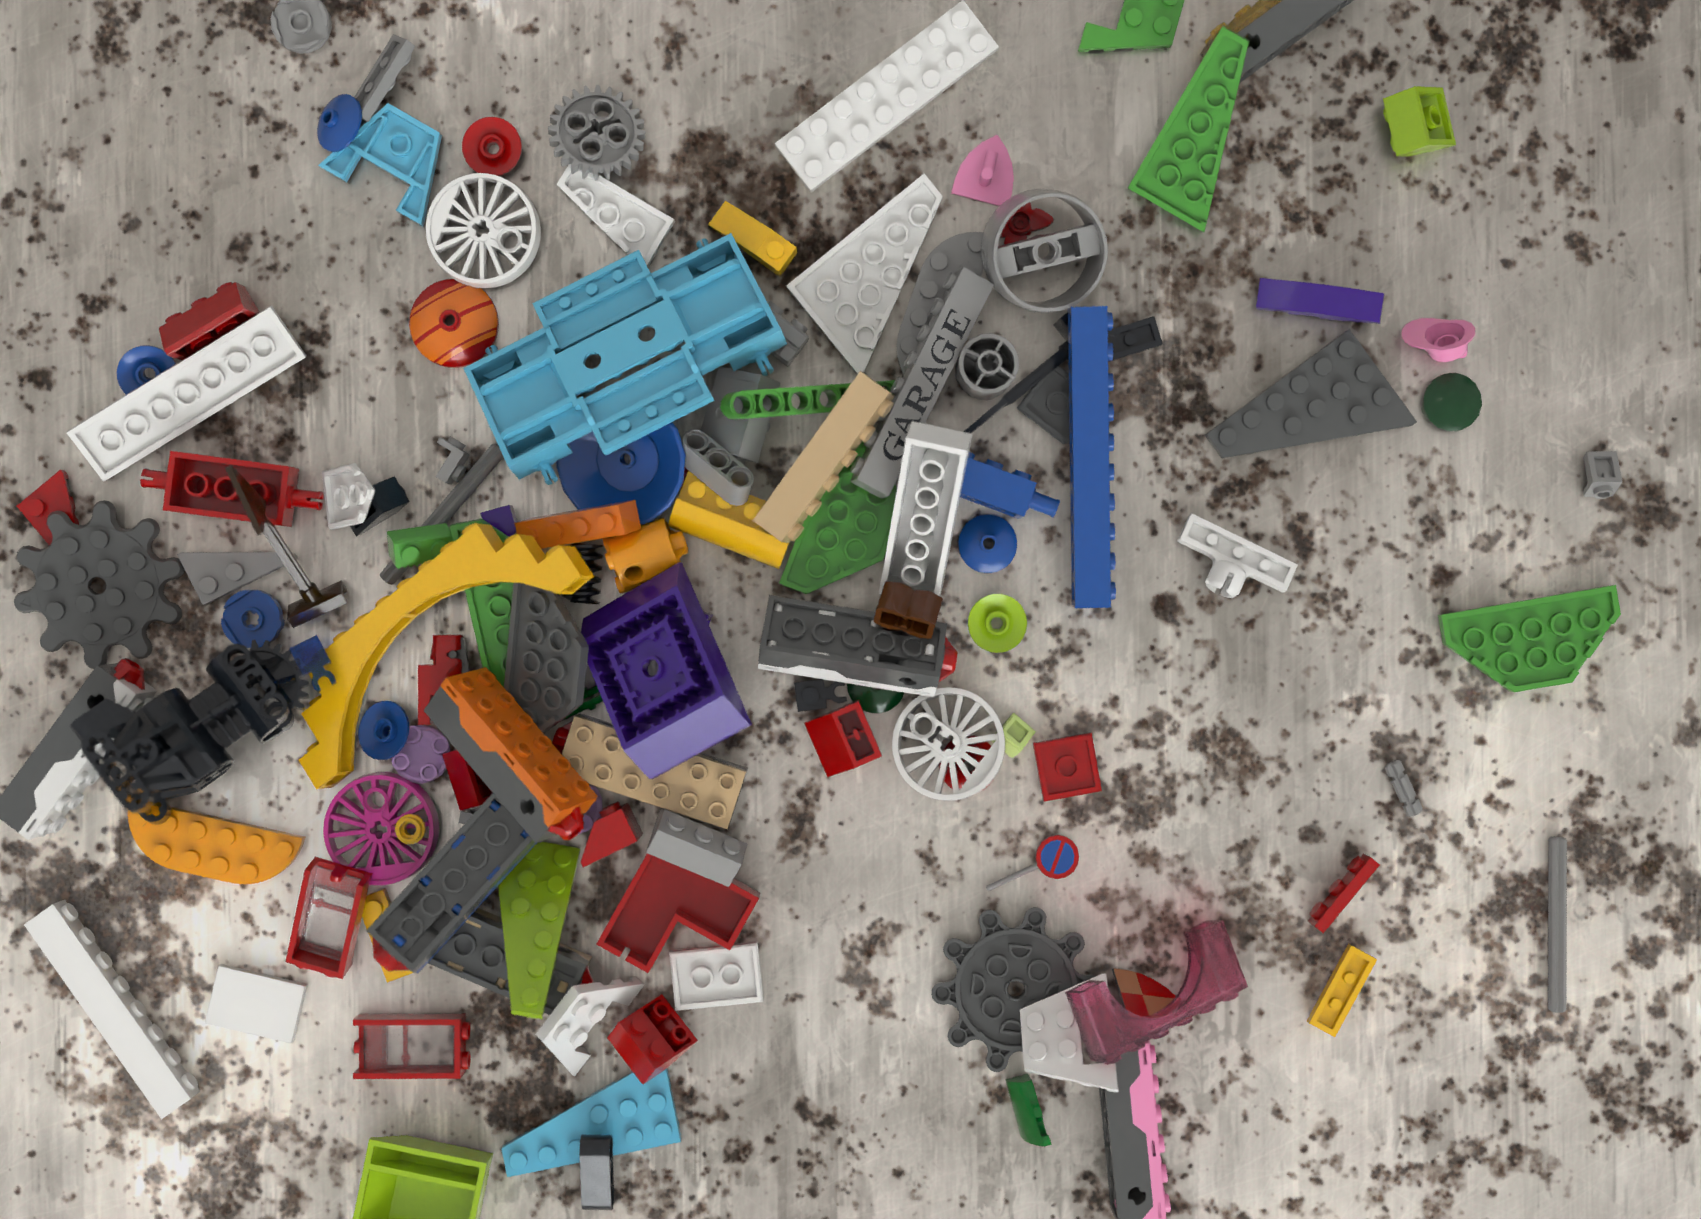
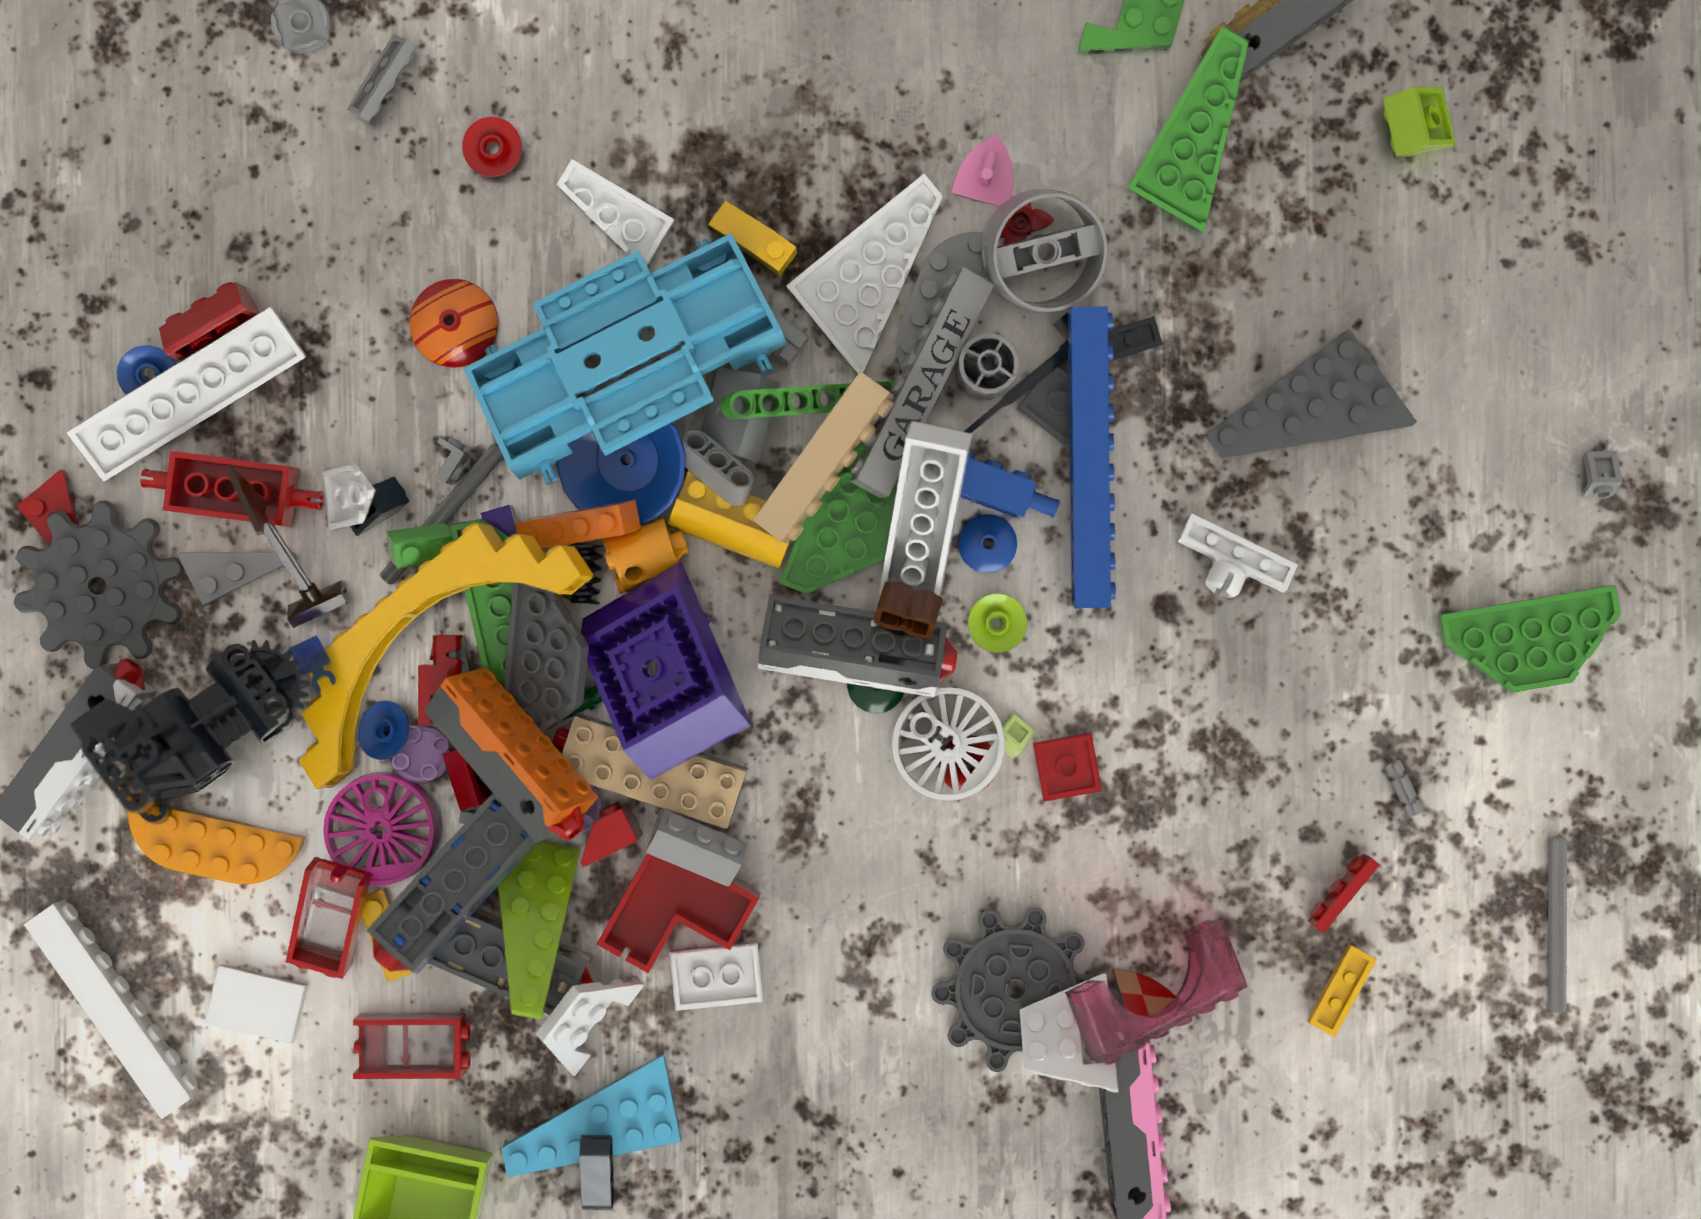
blue plate [221,590,285,648] -> none
blue dish [317,94,362,152] -> none
medium azure wing [318,103,442,227] -> none
yellow plate [395,814,426,844] -> none
white piece [426,173,541,288] -> none
light grey gear [548,85,645,181] -> none
red slope [607,994,698,1085] -> none
white plate [775,0,999,192] -> none
black plate [794,679,847,712] -> none
red slope [804,700,882,777] -> none
piece [986,835,1079,891] -> none
green slope [1005,1073,1051,1147] -> none
dark purple slope [1256,278,1385,324] -> none
bright pink piece [1402,318,1475,362] -> none
dark green dish [1421,373,1482,431] -> none

